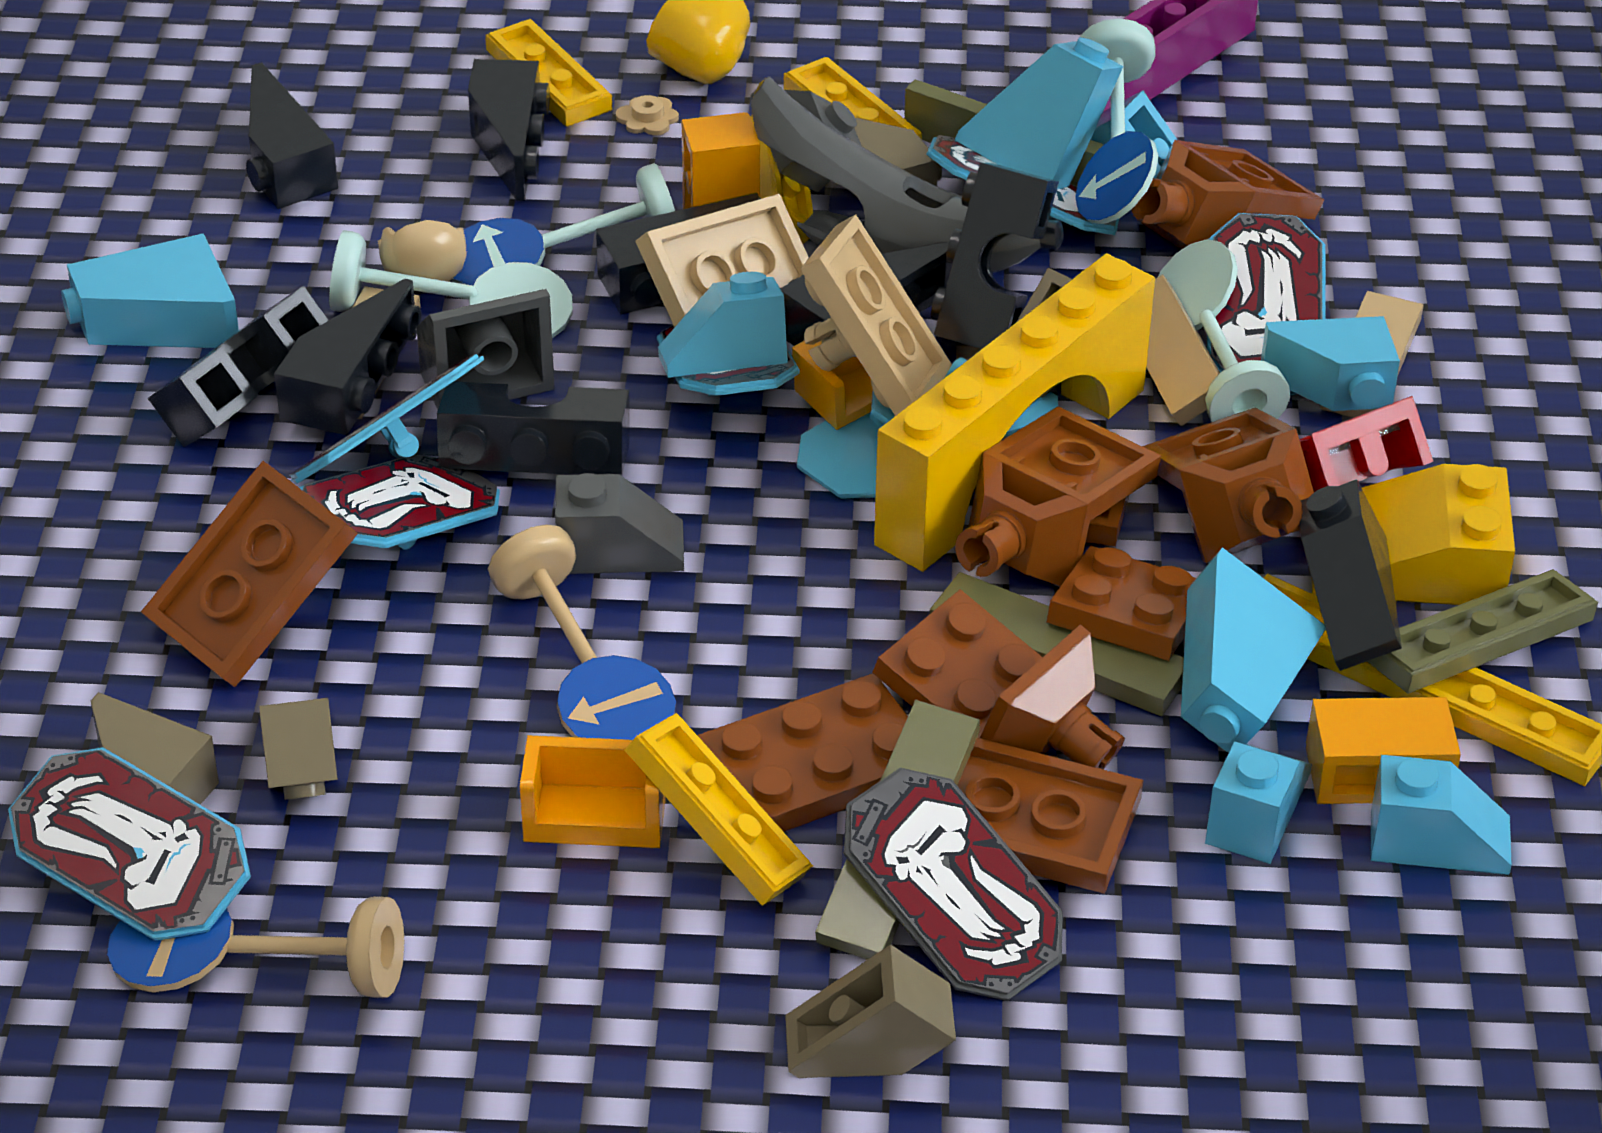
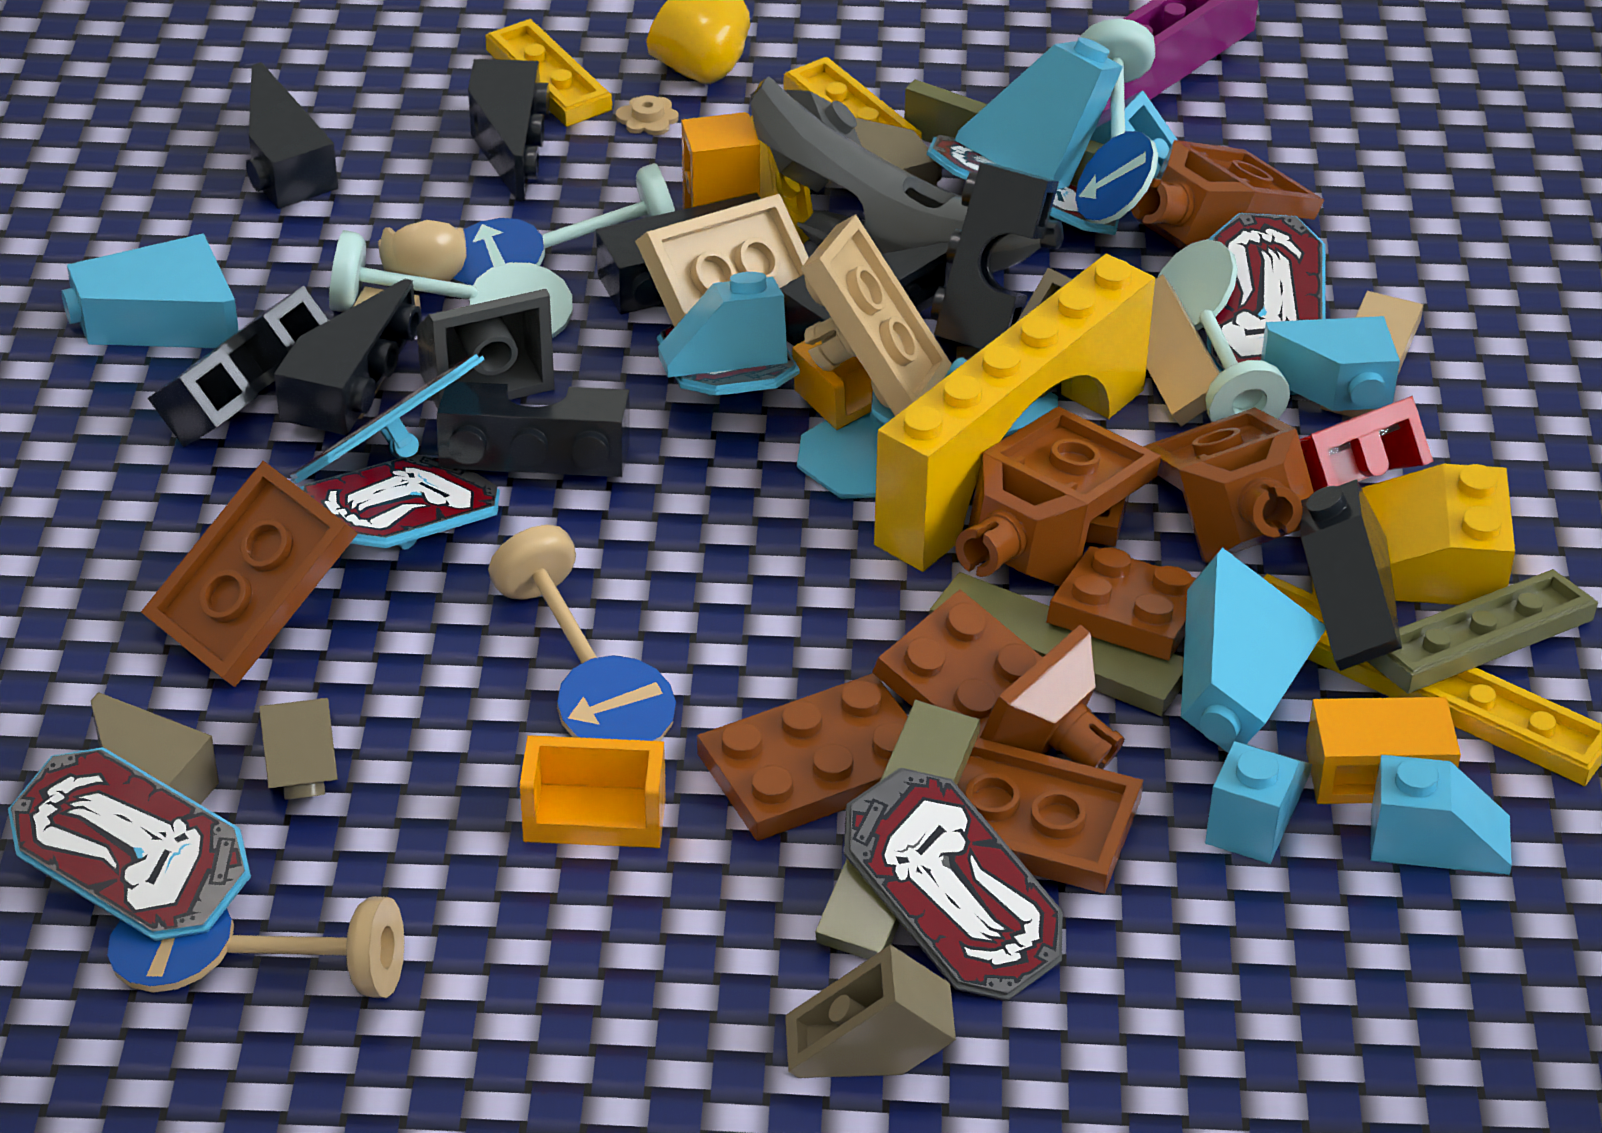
dark grey slope [555,473,684,574] -> none
yellow tile [624,713,813,906] -> none

